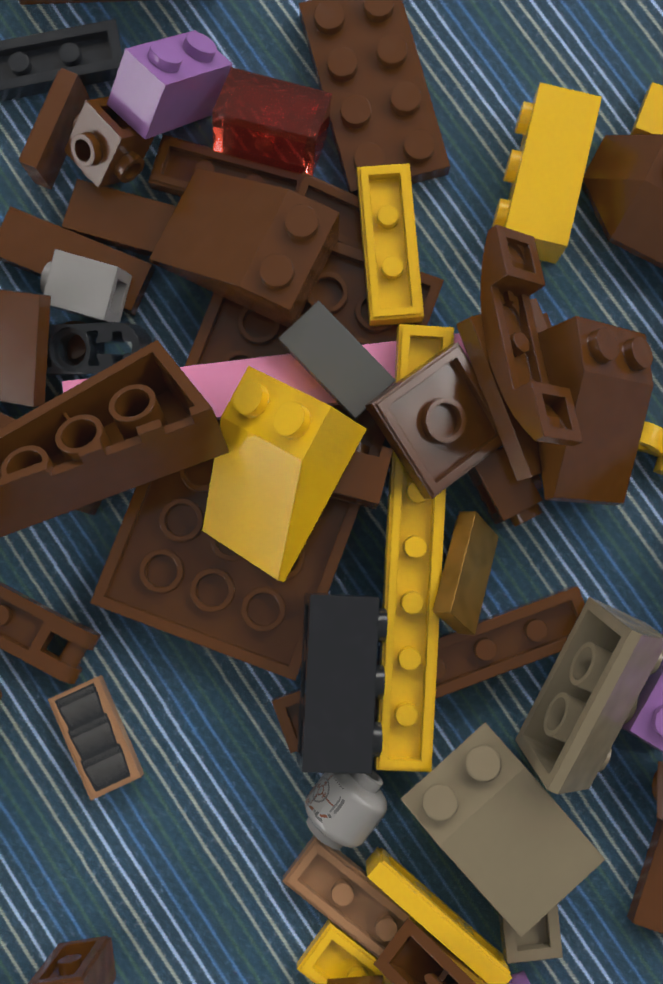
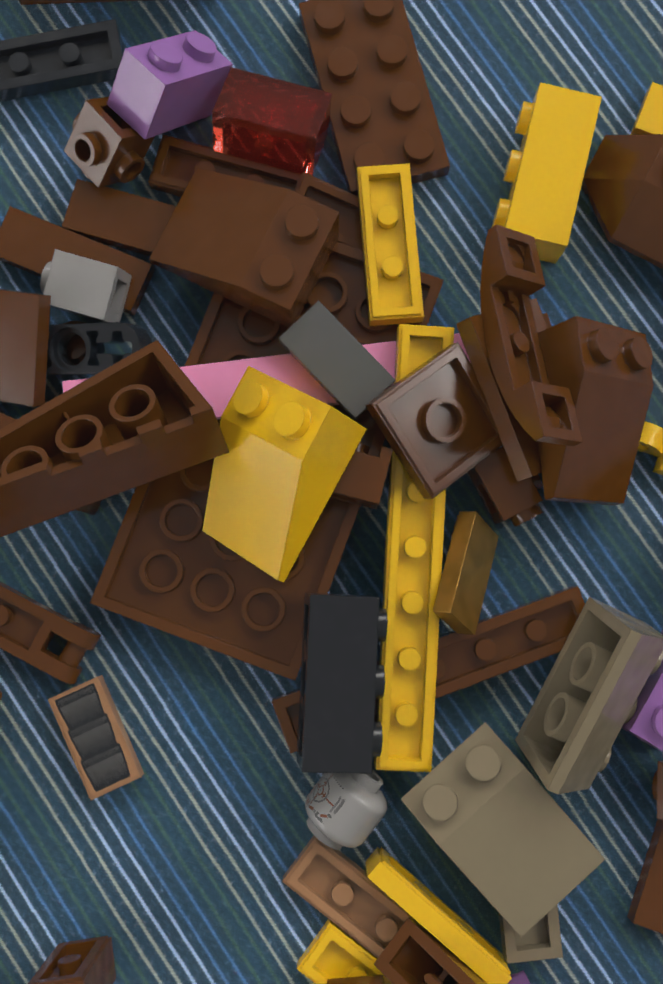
reddish brown tile [18,68,90,190] -> none

